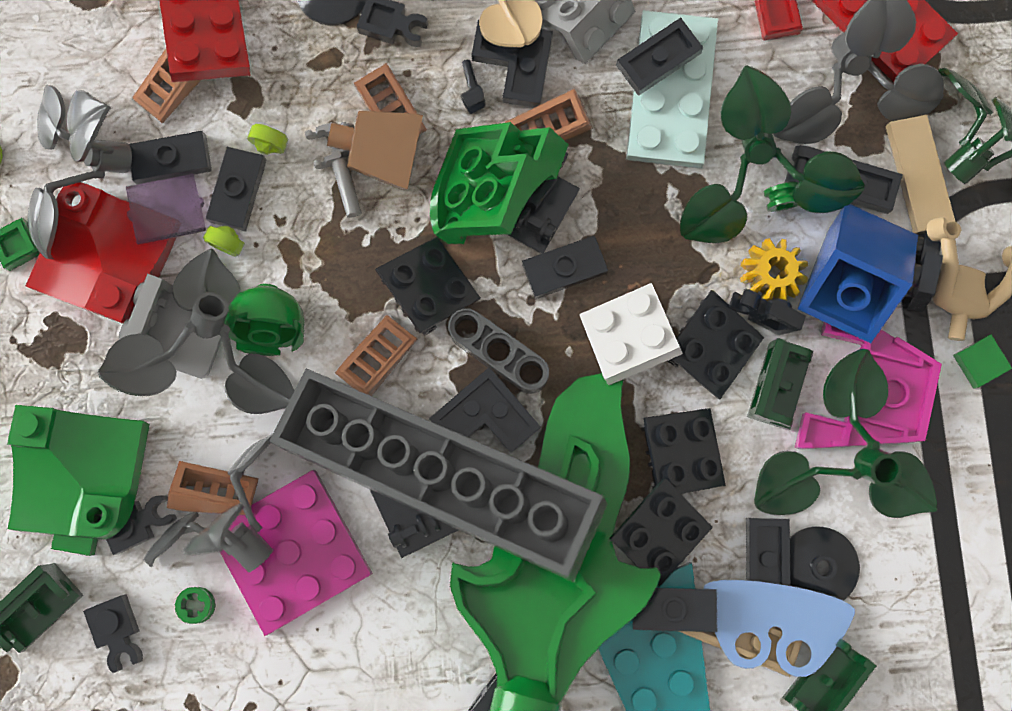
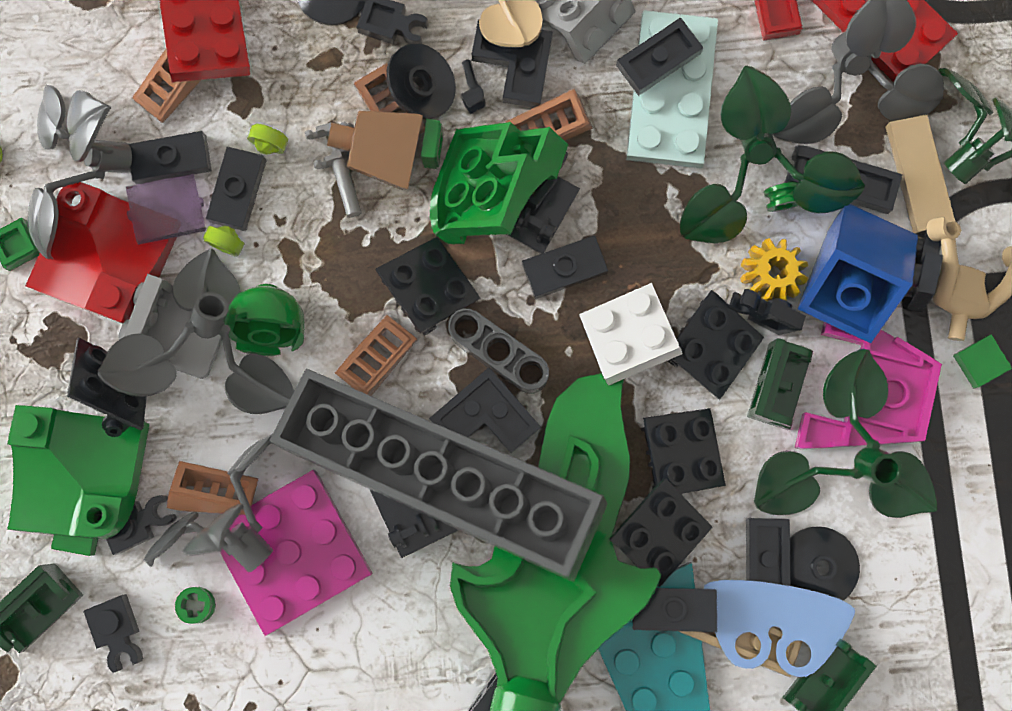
none -> black hinge [67,337,147,437]
none -> black dish [386,43,456,119]
none -> green tile [421,119,444,169]

